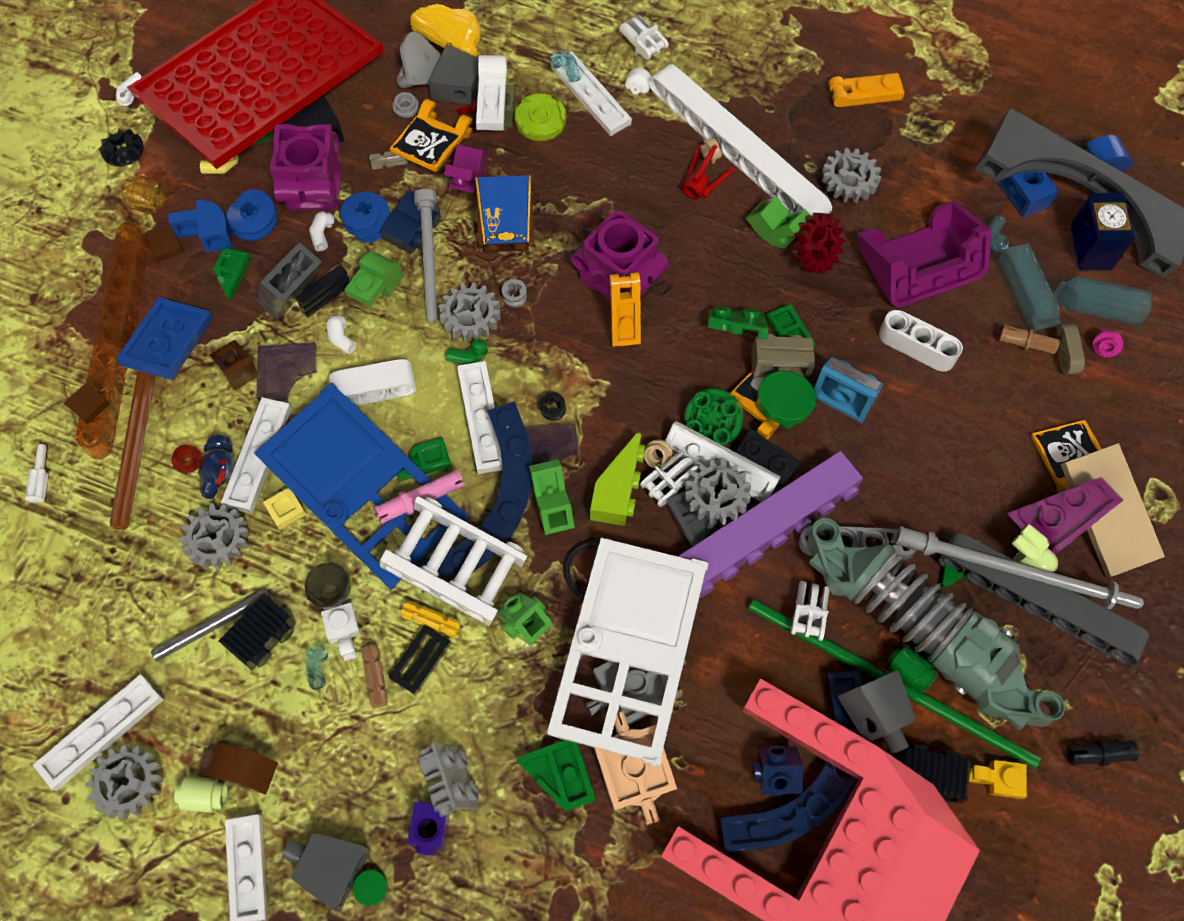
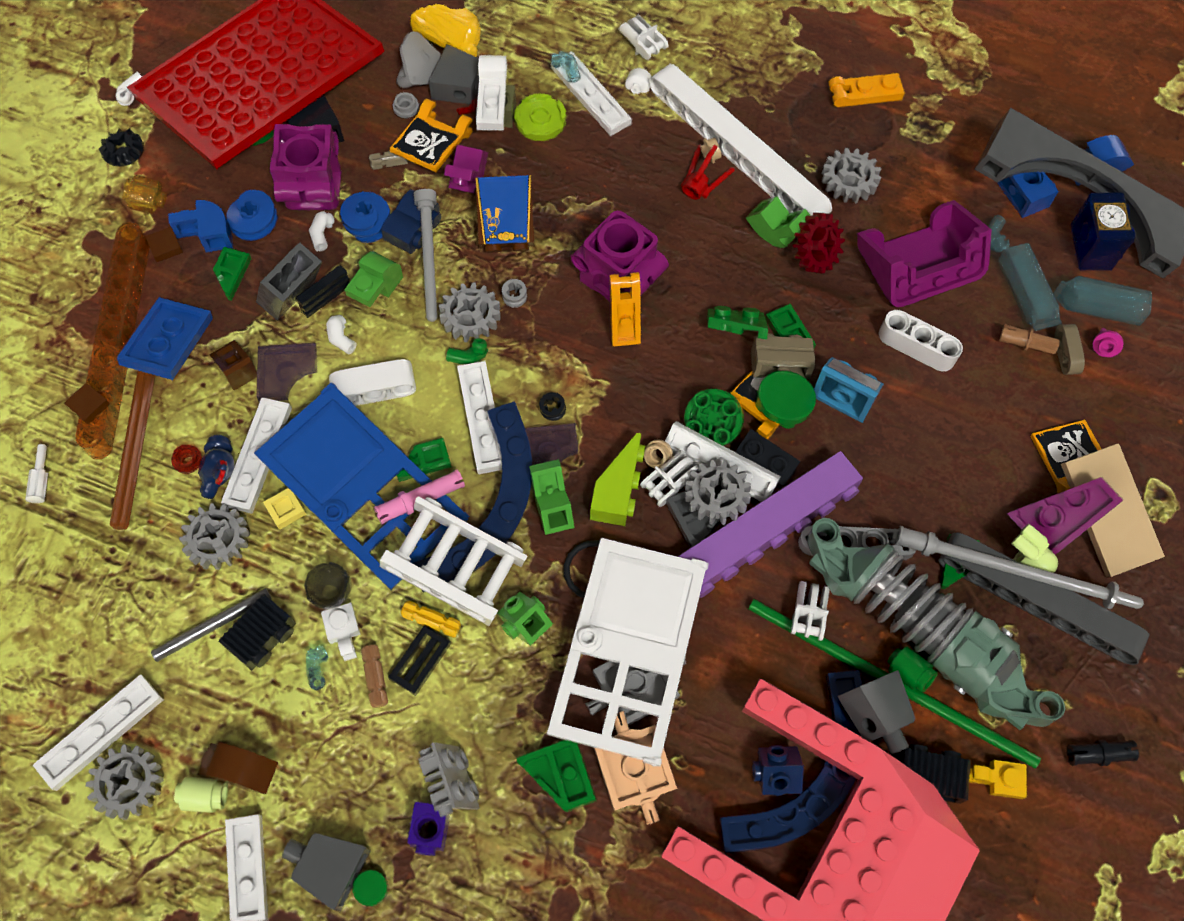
light yellow arm [200,155,239,174] -> none

